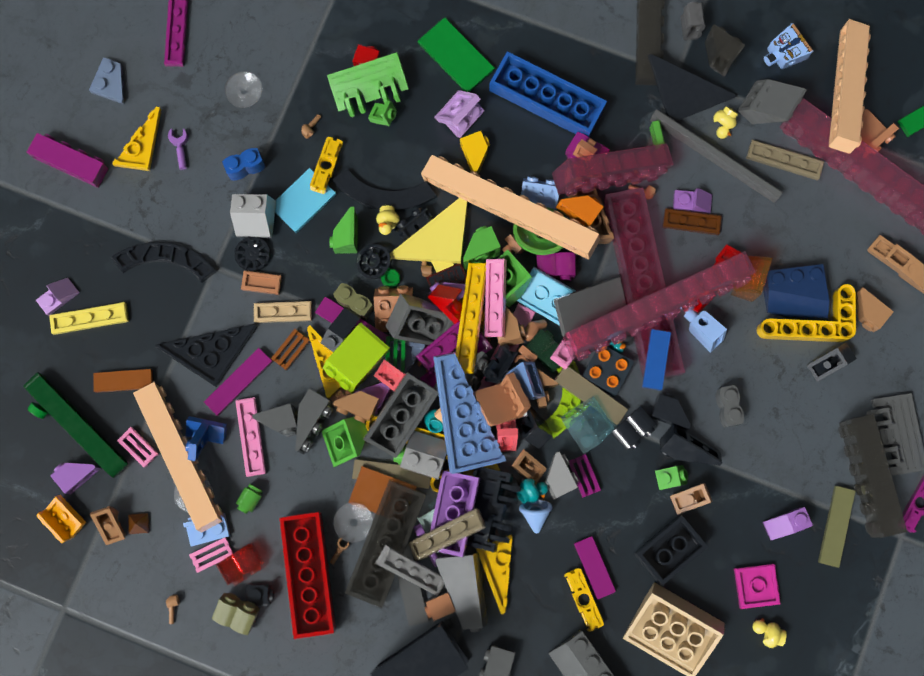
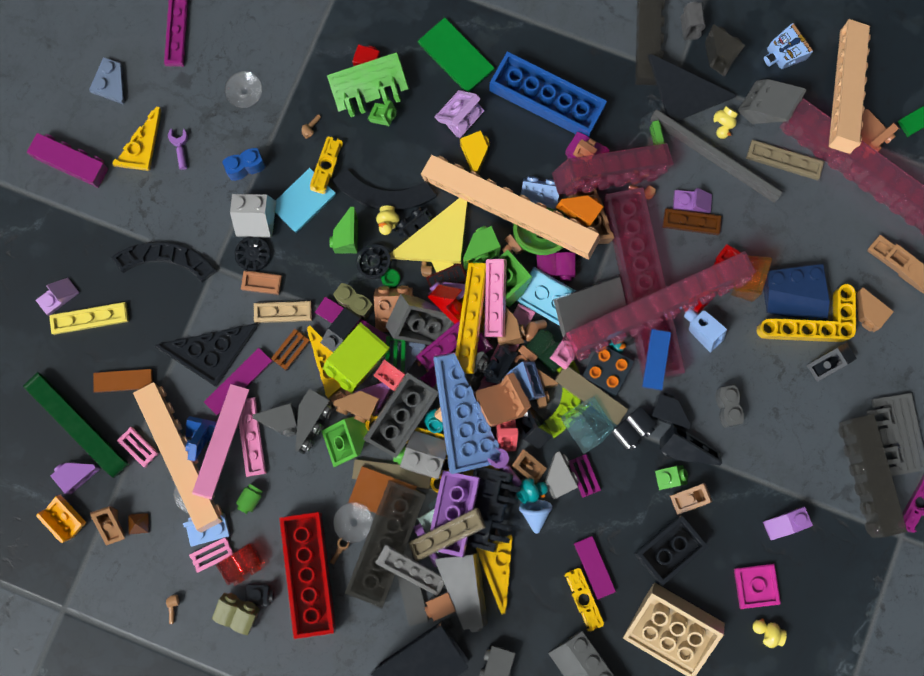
green tile [28,402,48,419] -> none
olive tile [818,486,855,568] -> none
none -> bright pink tile [192,384,249,500]
none -> medium lavender piece [488,447,521,487]

